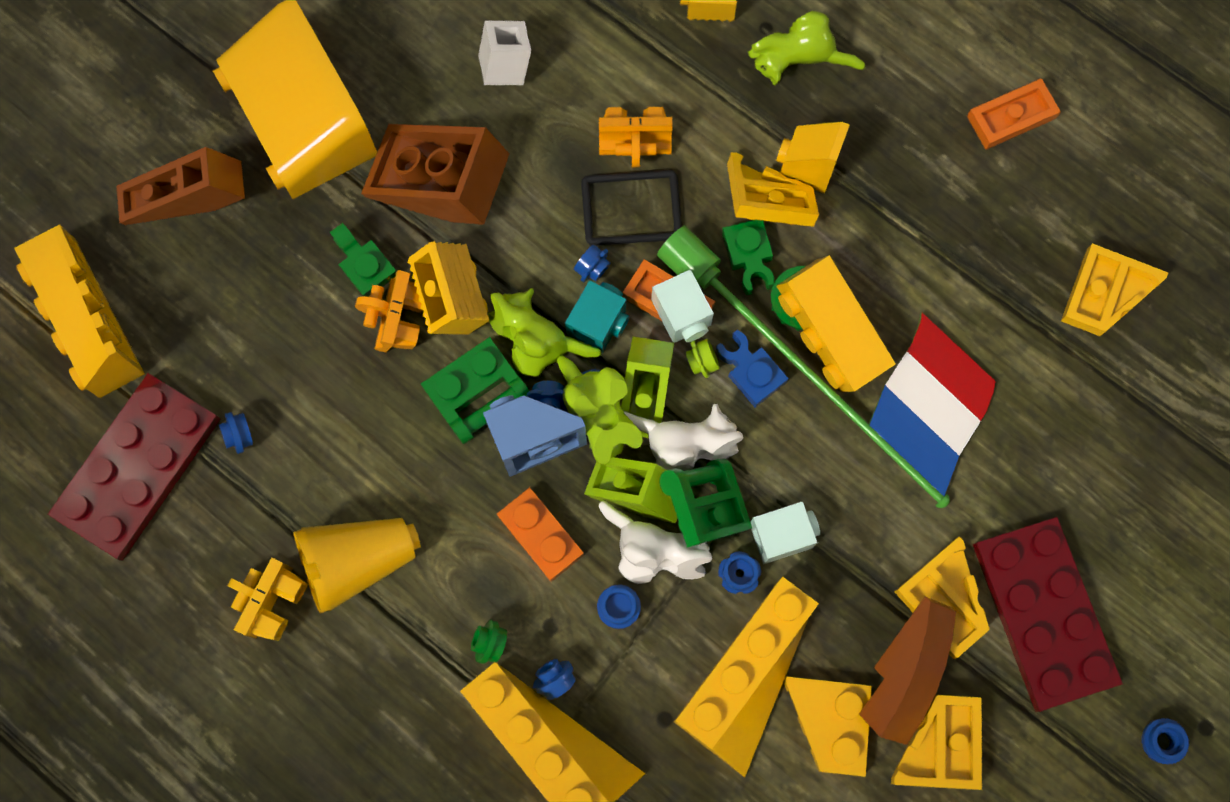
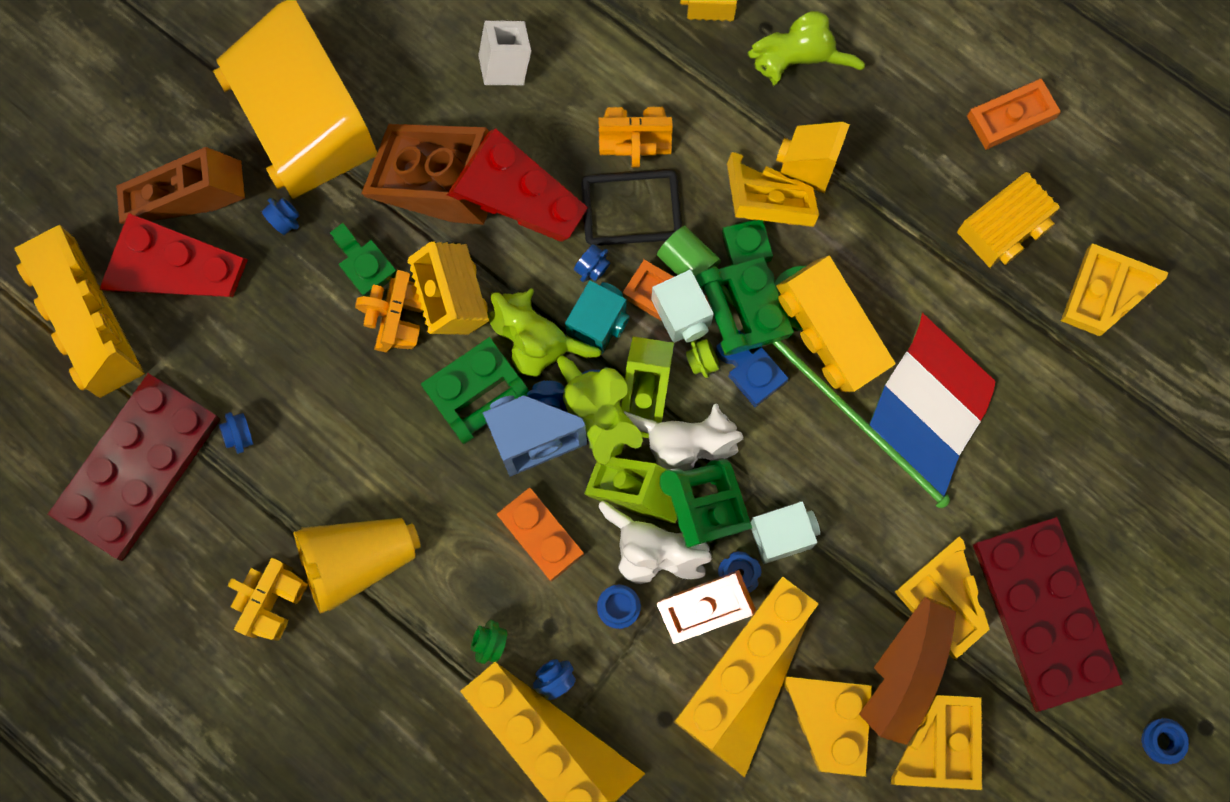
none -> red wing [99,213,248,297]
none -> blue plate [261,197,300,235]
none -> red wing [447,128,588,242]
none -> plate [657,570,756,644]
none -> green plate [695,257,794,356]
none -> yellow brick [957,172,1059,268]

